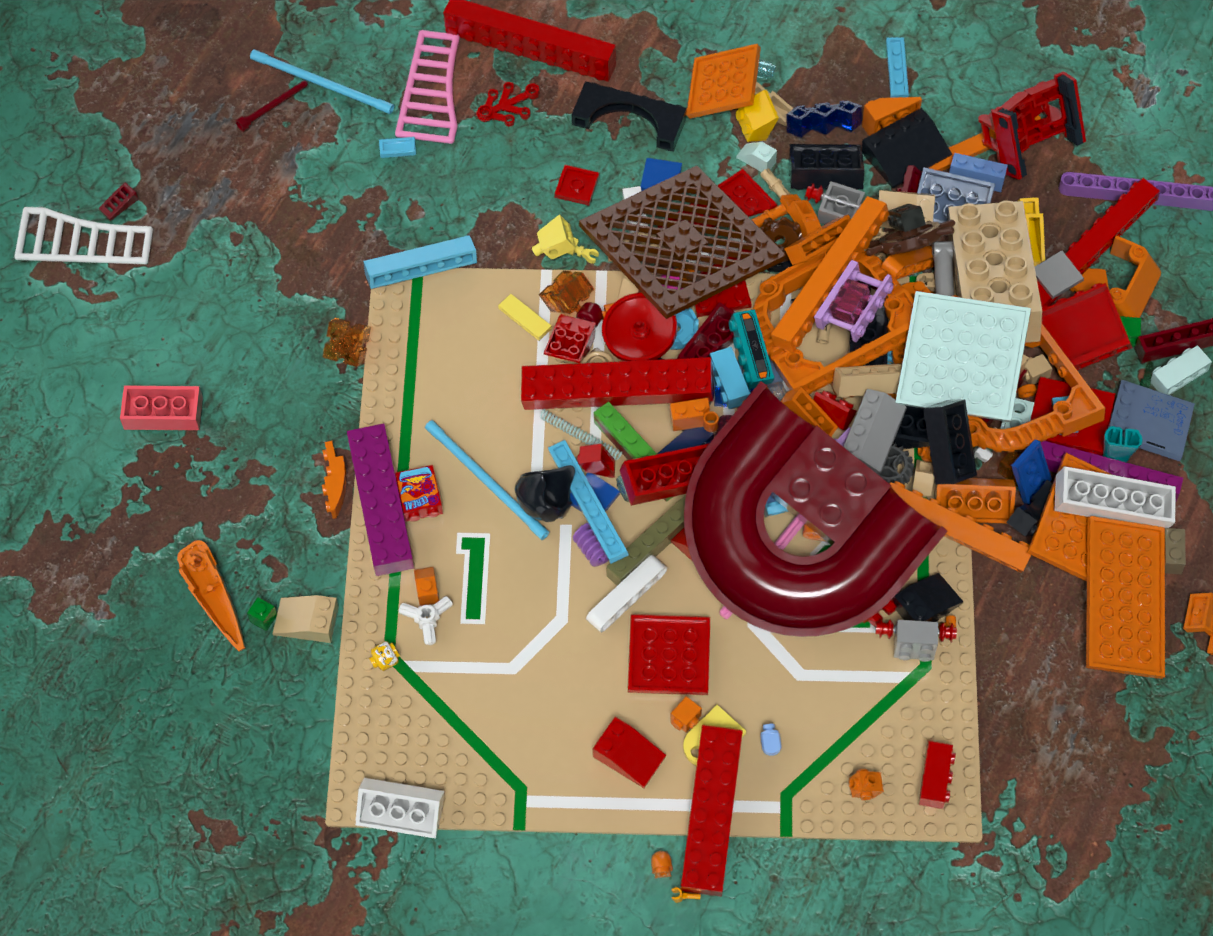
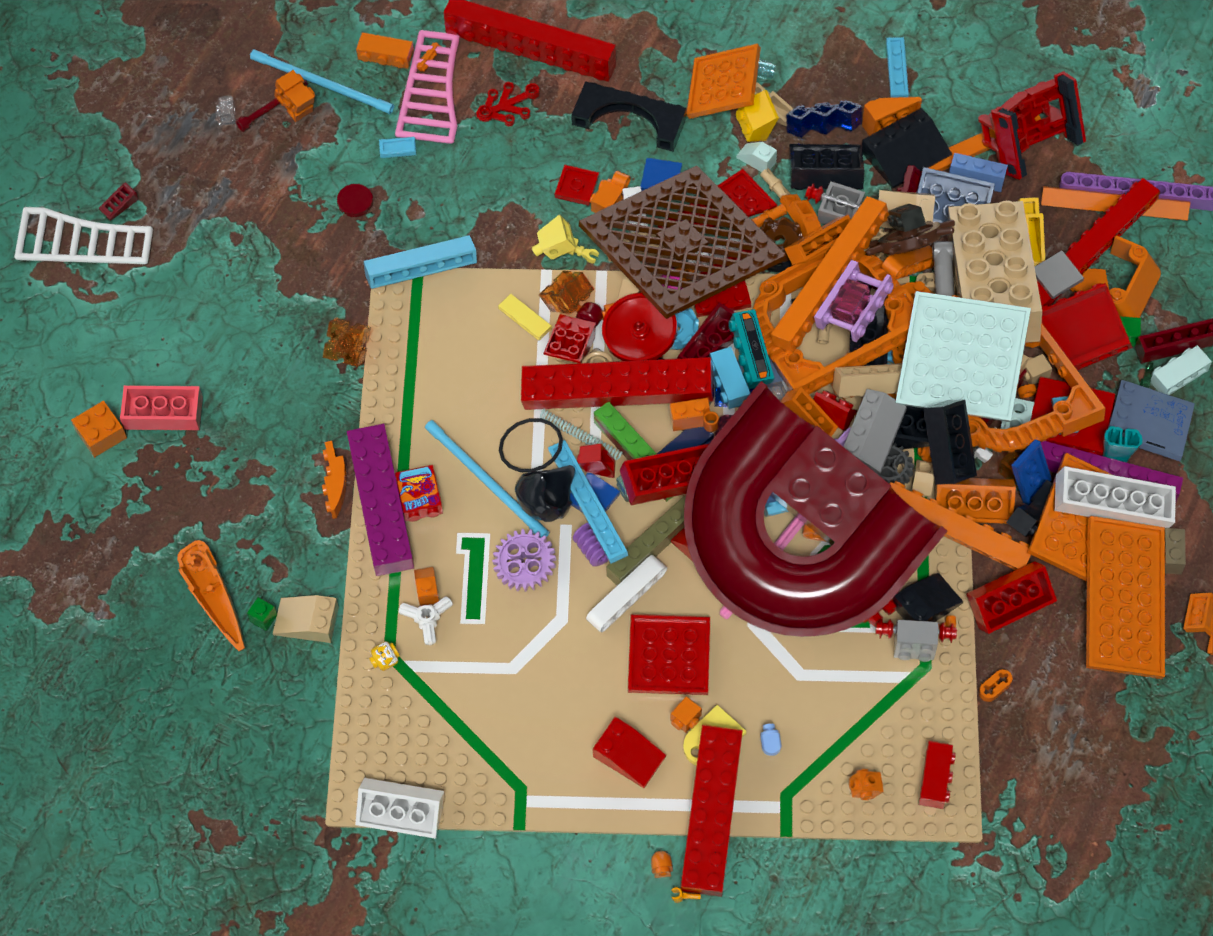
none -> orange brick [71,400,127,458]
none -> clear brick [216,96,236,126]
none -> orange brick [274,70,315,122]
none -> dark red tile [337,184,373,217]
none -> orange brick [356,32,414,69]
none -> orange axle [417,42,441,72]
none -> lavender gear [492,529,556,592]
none -> black piece [499,418,563,472]
none -> orange hinge [590,171,631,213]
none -> red brick [966,561,1057,634]
none -> orange beam [979,669,1013,702]
none -> orange tile [1041,186,1190,220]

